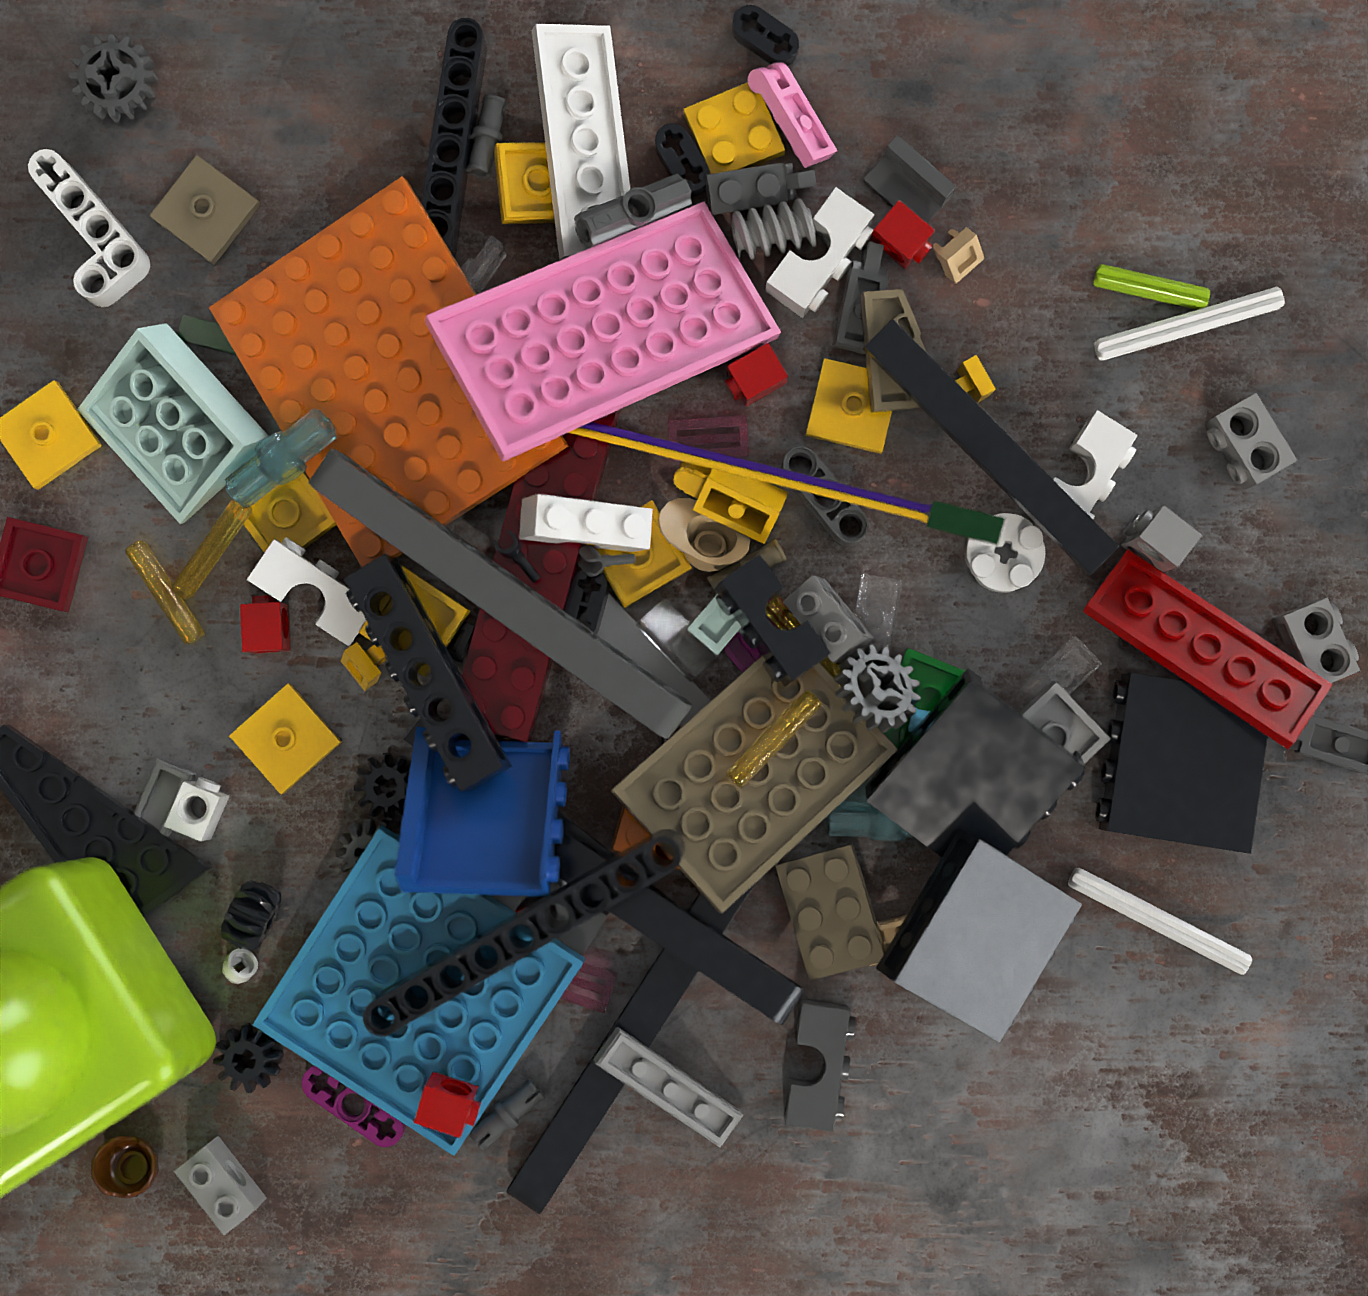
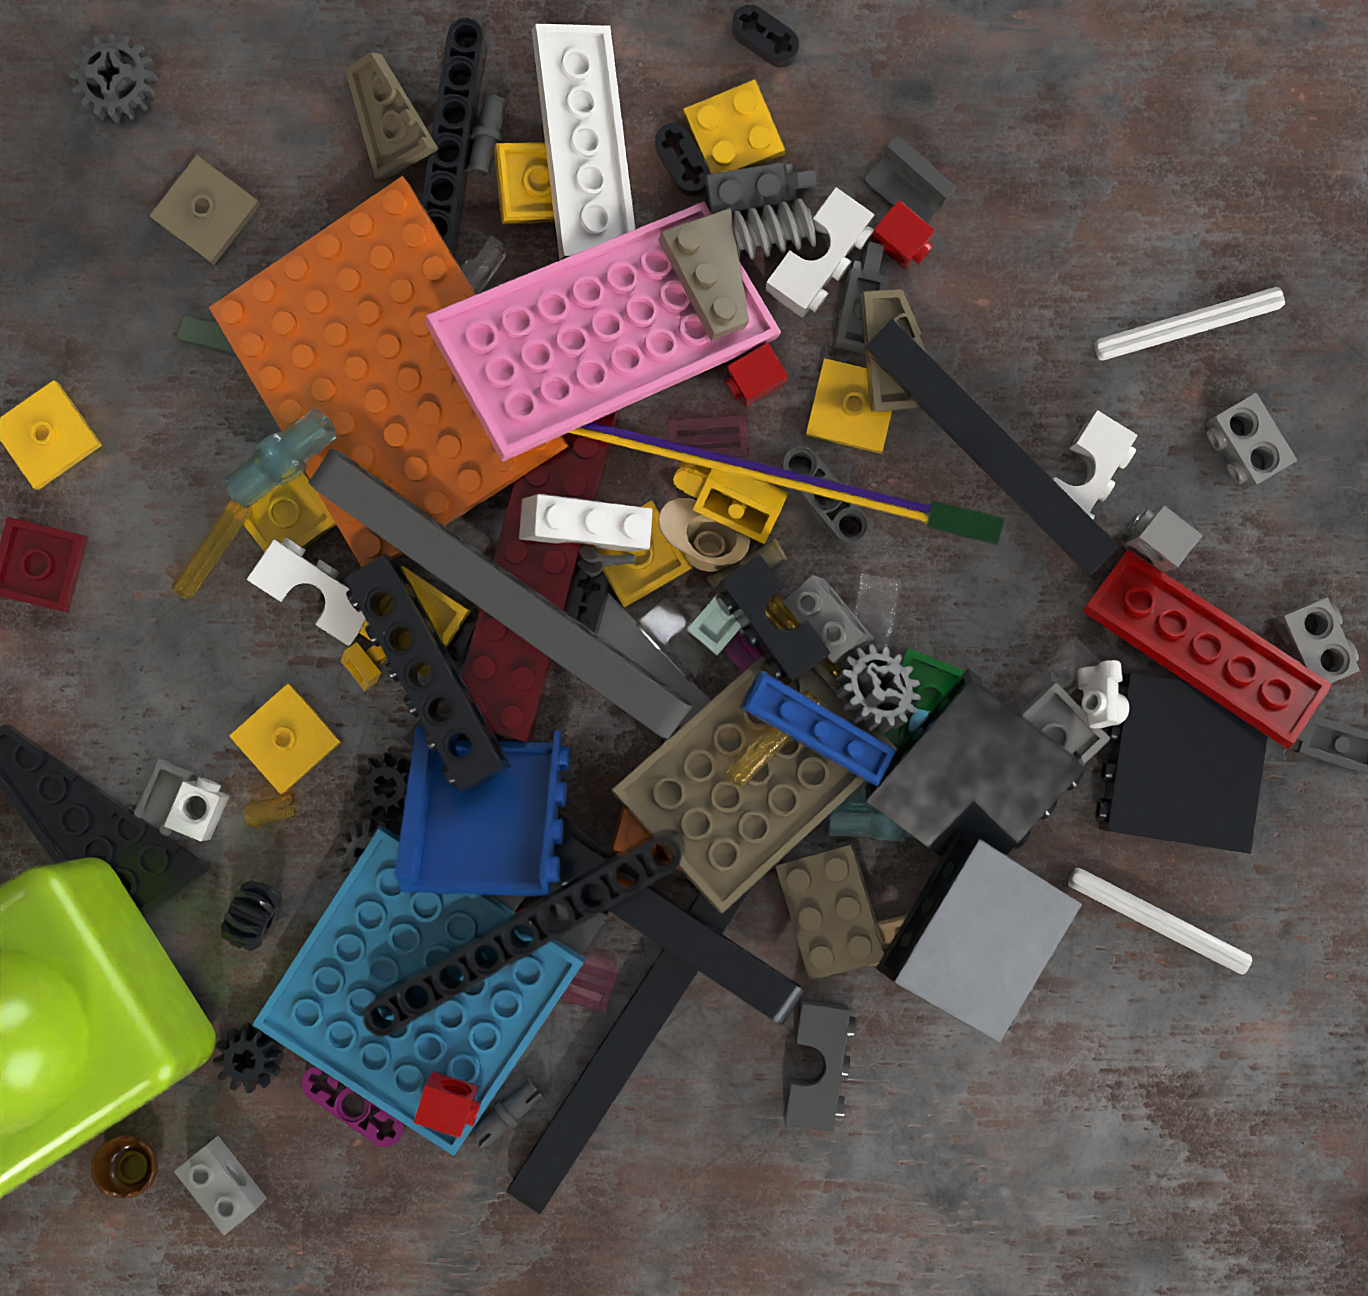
white beam [28,149,150,307] -> none
light aqua slope [77,323,270,524] -> none
clear yellow axle [125,540,205,645] -> none
white hinge [222,948,258,984] -> none
red brick [240,595,291,654] -> none
black hand [494,530,541,583] -> none
dark grey piece [574,173,692,249] -> none
light grey tile [593,1027,743,1147] -> none
bright pink plate [748,62,837,168] -> none
tan tile [933,227,985,284] -> none
yellow tile [955,355,996,403] -> none
white plate [964,513,1045,593] -> none
lime axle [1093,264,1210,310] -> none
none -> clear yellow pin [243,792,297,830]
none -> dark tan wing [345,52,438,180]
none -> dark tan wing [658,208,749,341]
none -> blue tile [739,672,897,786]
none -> white plate [1077,660,1129,729]

